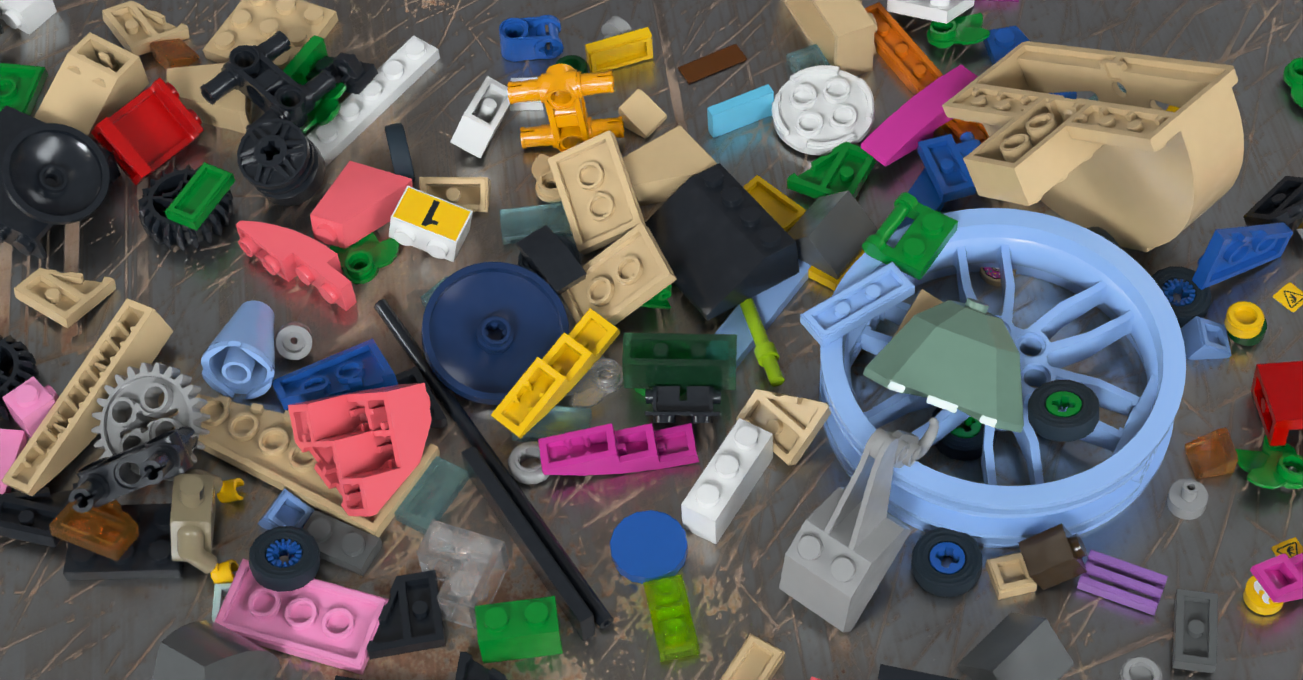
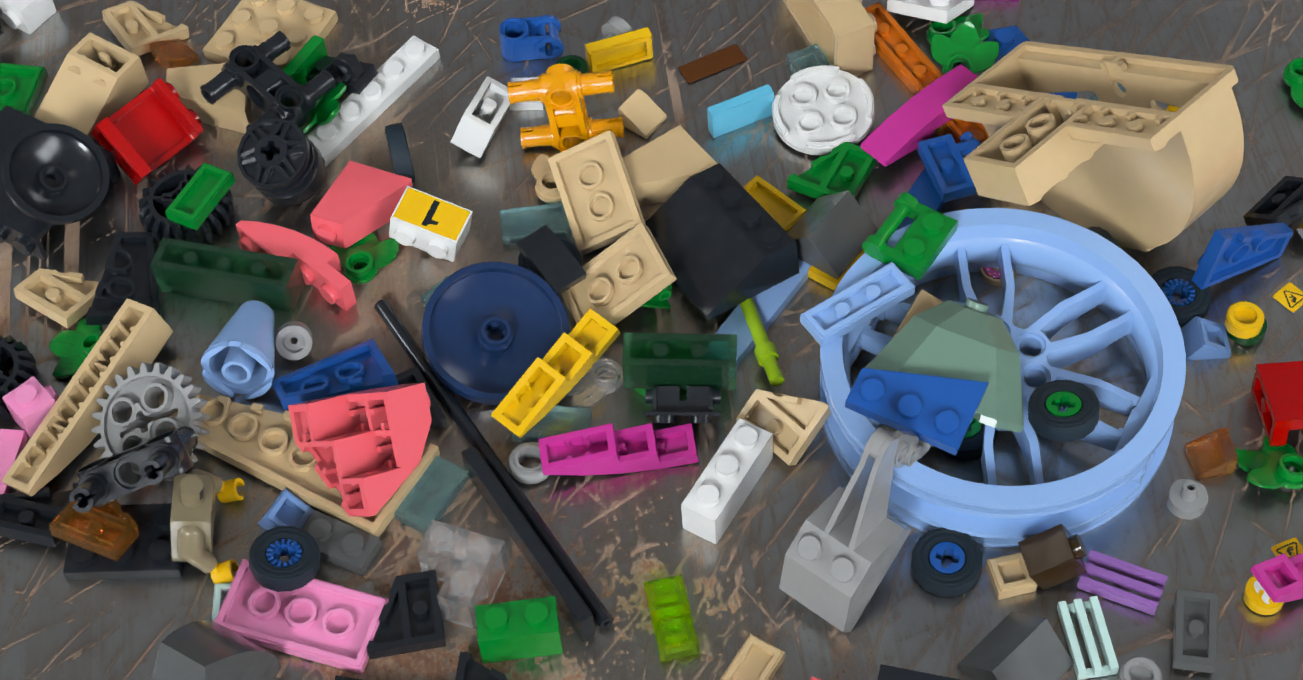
tan slope [419,177,491,212] -> none
blue tile [610,510,688,585] -> none
none -> green plate [48,318,104,379]
none -> black wing [86,232,160,325]
none -> clear green brick [150,238,305,313]
none -> blue wing [845,368,989,456]
none -> green plate [931,21,999,75]
none -> light aqua tile [1056,596,1119,680]

